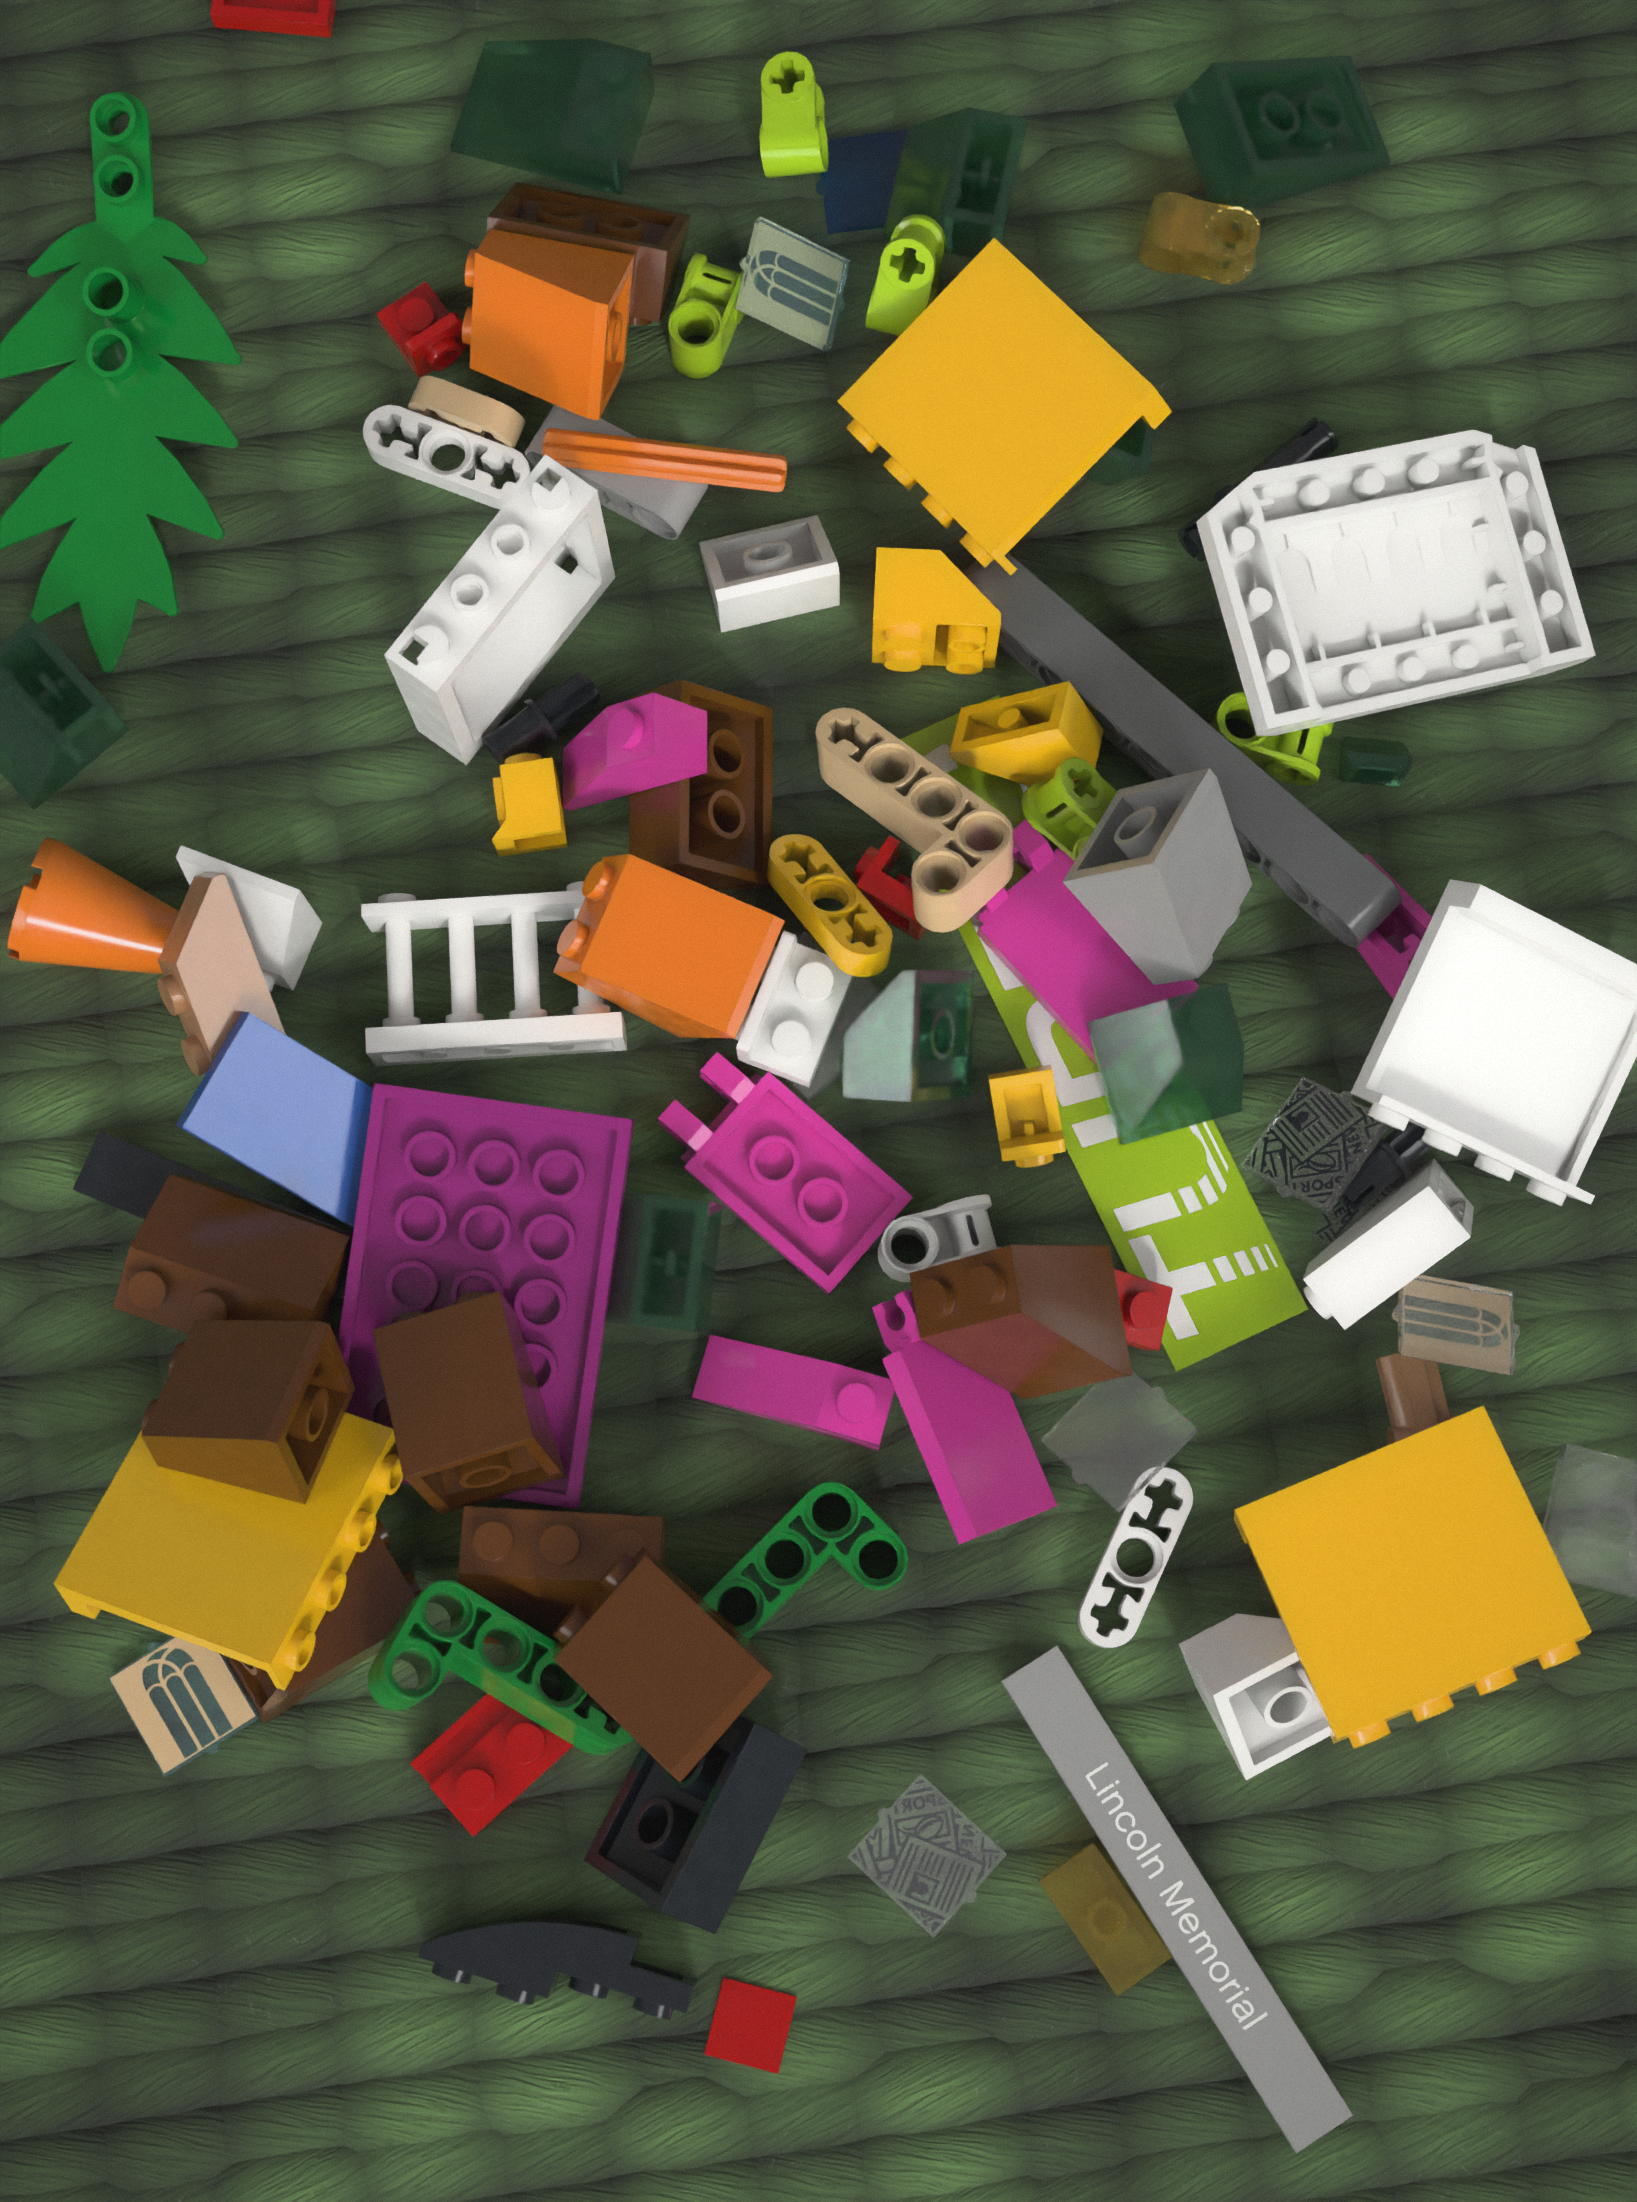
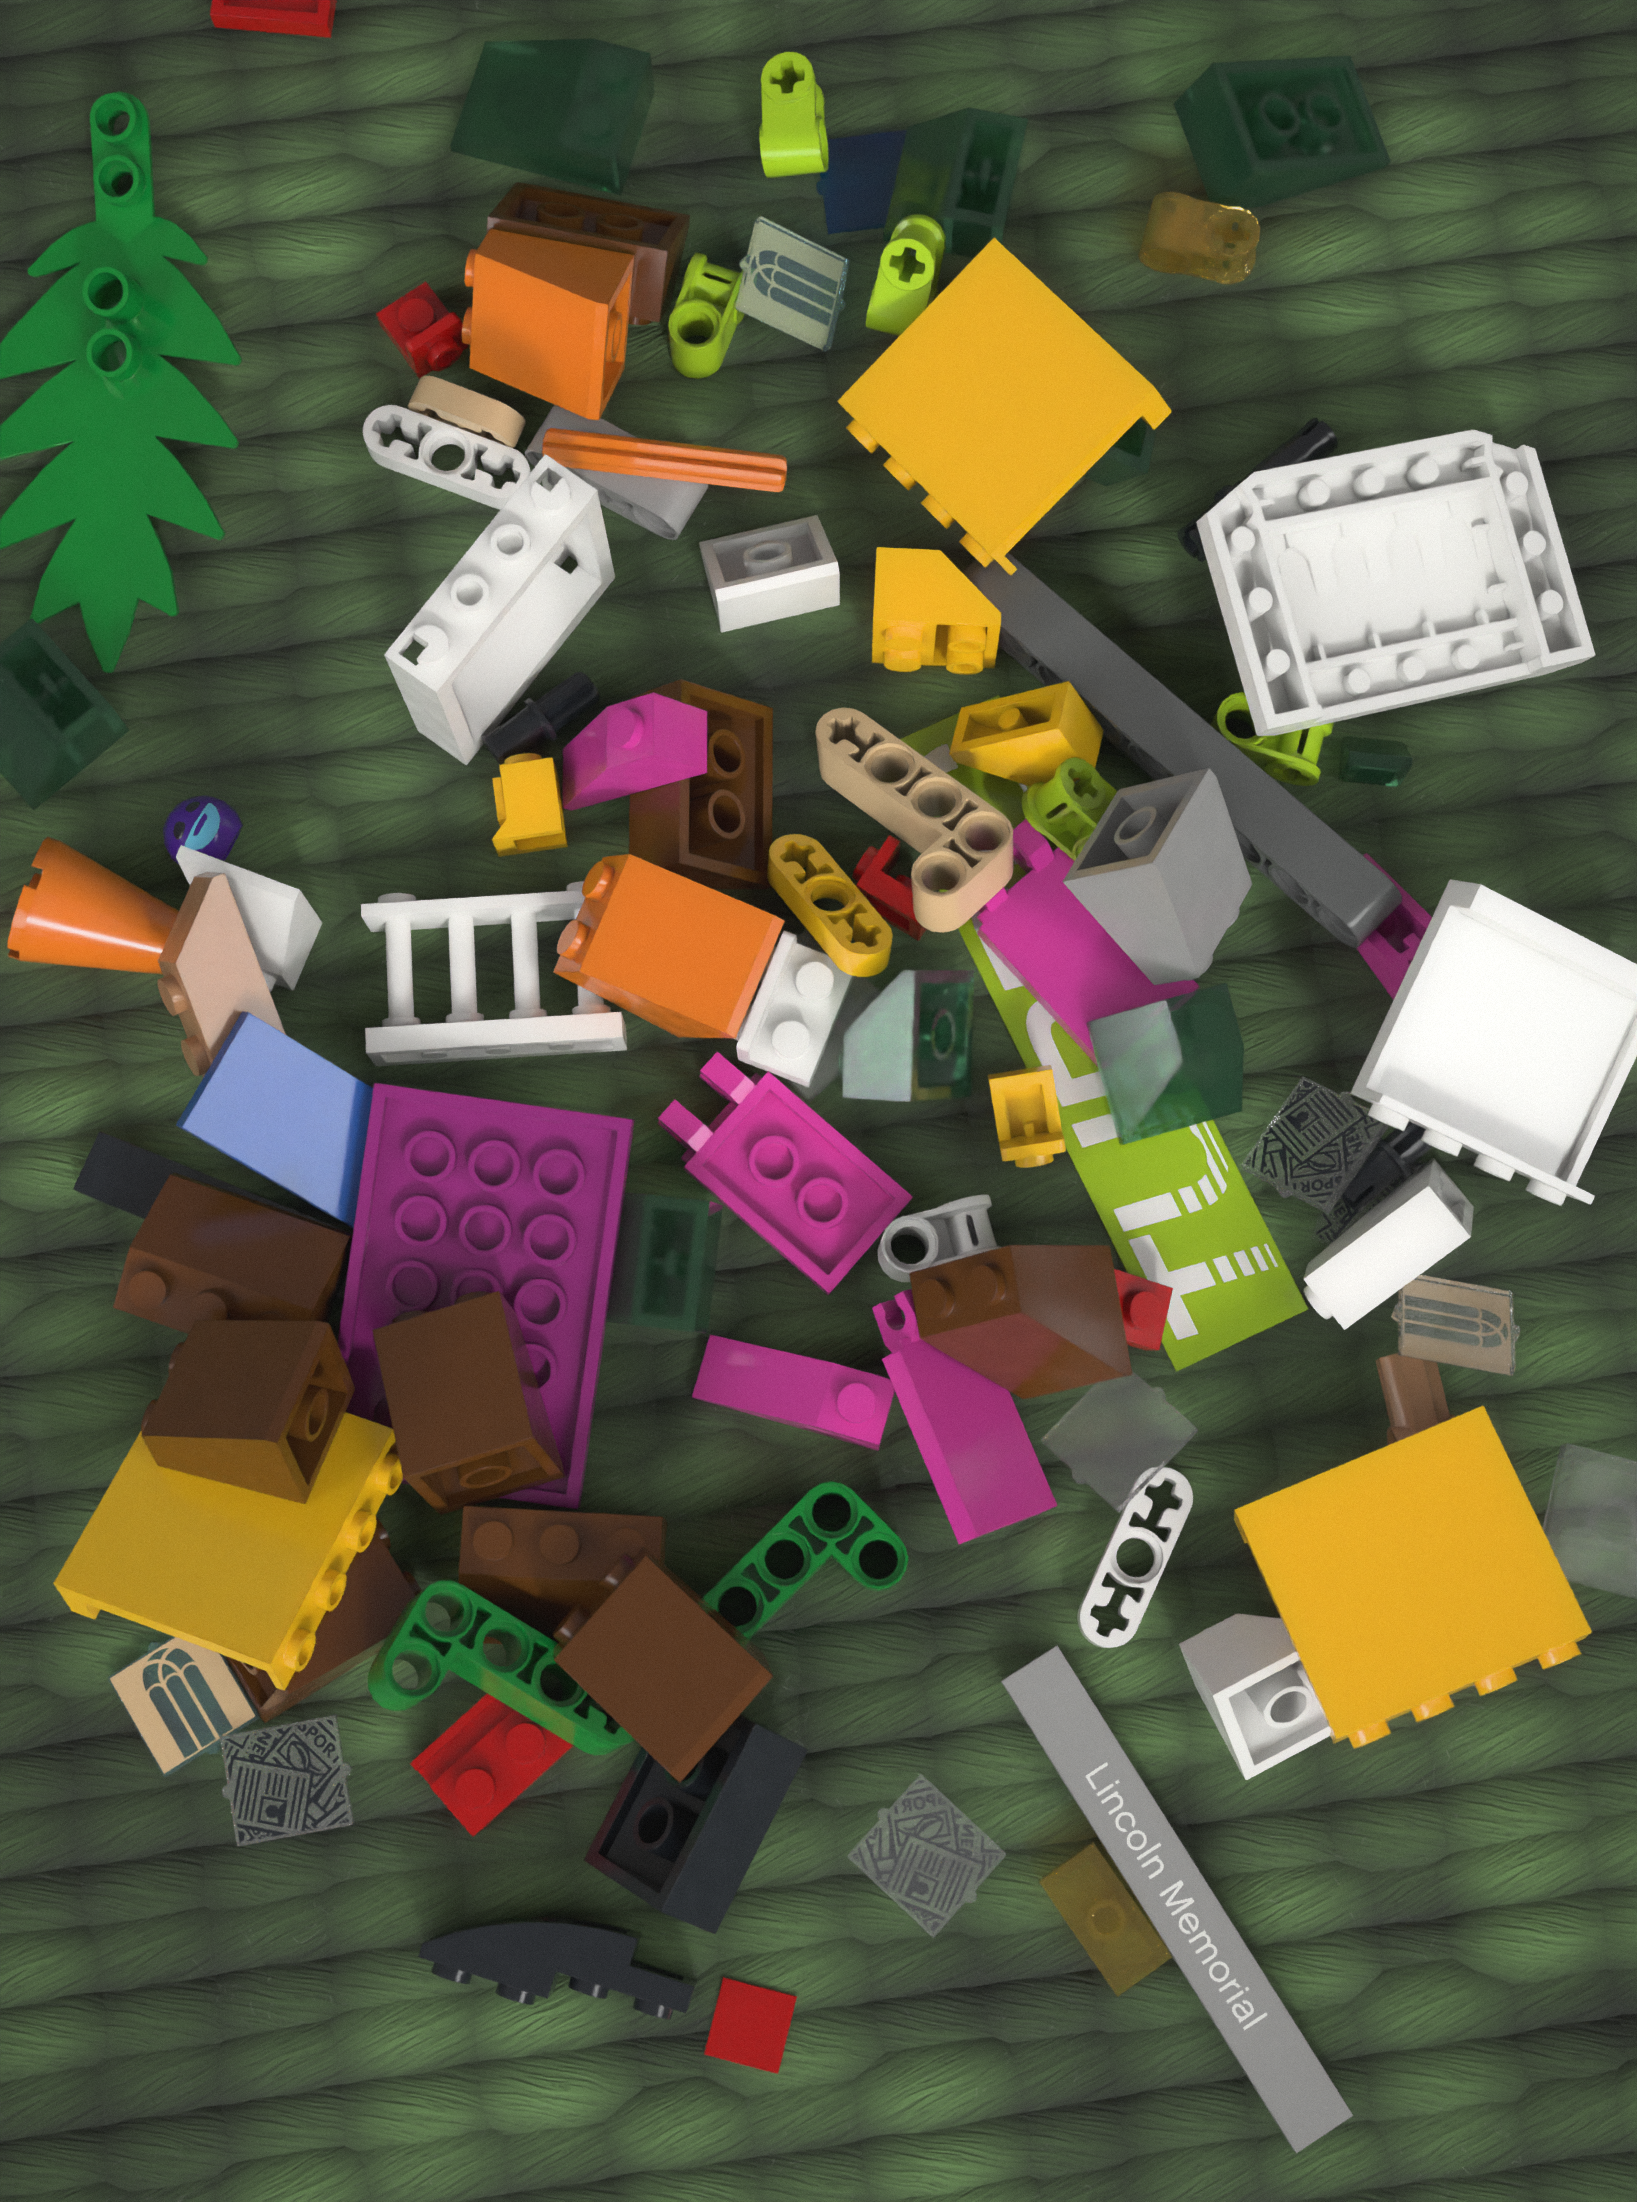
none -> dark purple piece [163,795,243,865]
none -> clear piece [220,1714,354,1847]

